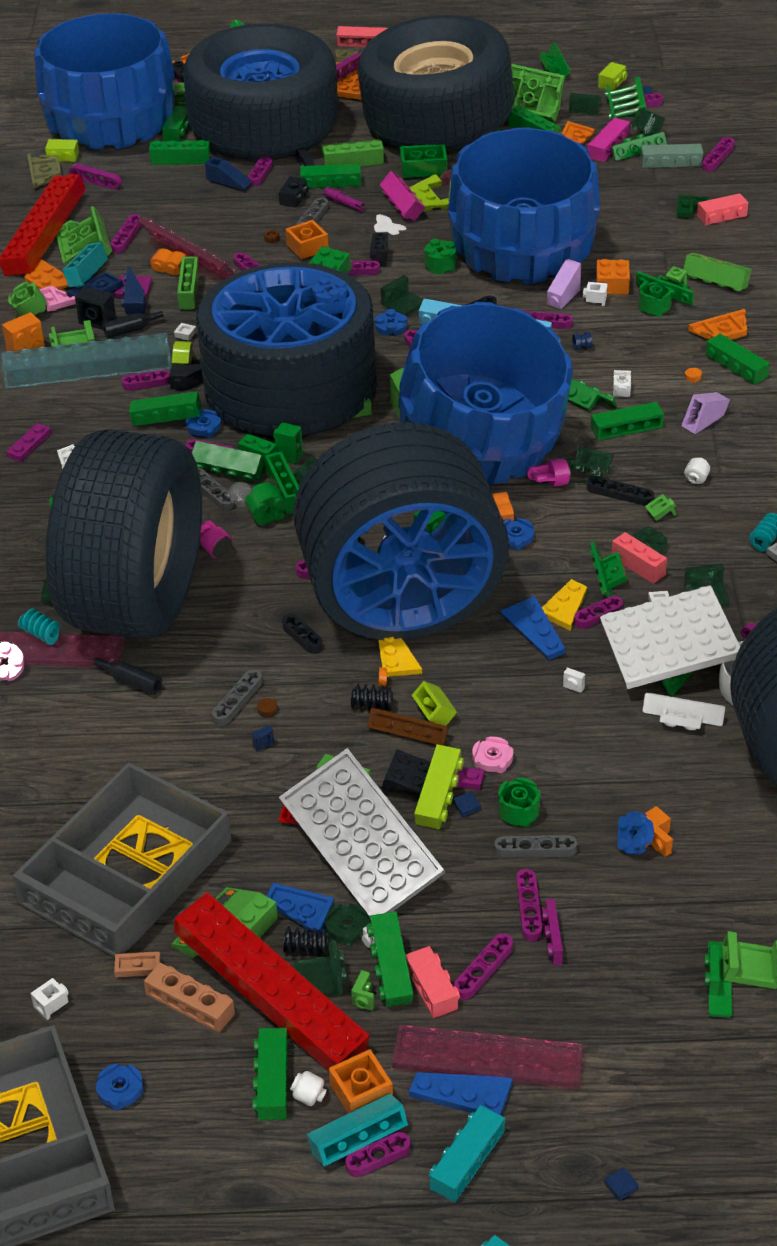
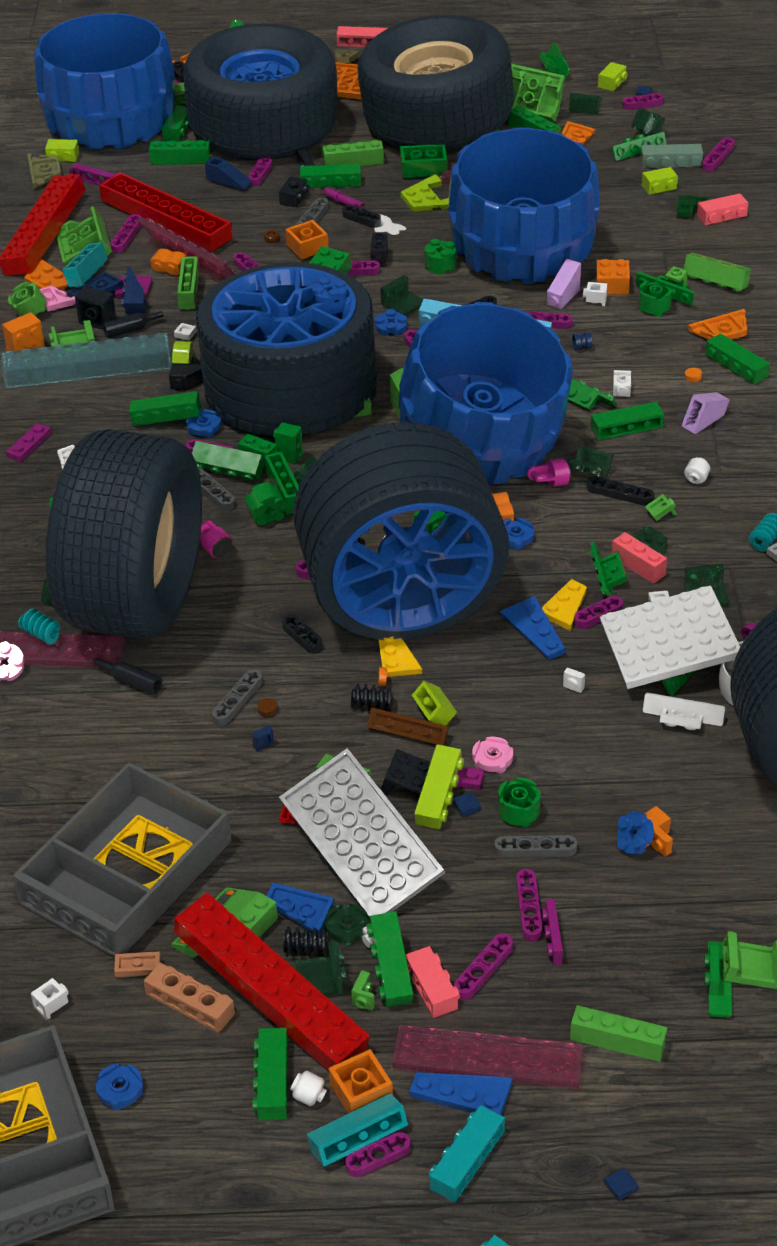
magenta beam [122,370,170,391] -> none
clear hair [227,482,253,507] -> none
magenta beam [336,53,361,81] -> none
dark pink brick [380,171,426,221] -> none
dark pink brick [587,118,630,162] -> none
green fence [605,77,649,122] -> none
none -> red brick [99,172,233,252]
none -> black beam [342,205,381,227]
none -> bright green brick [570,1005,667,1062]
none -> lime brick [642,167,678,195]

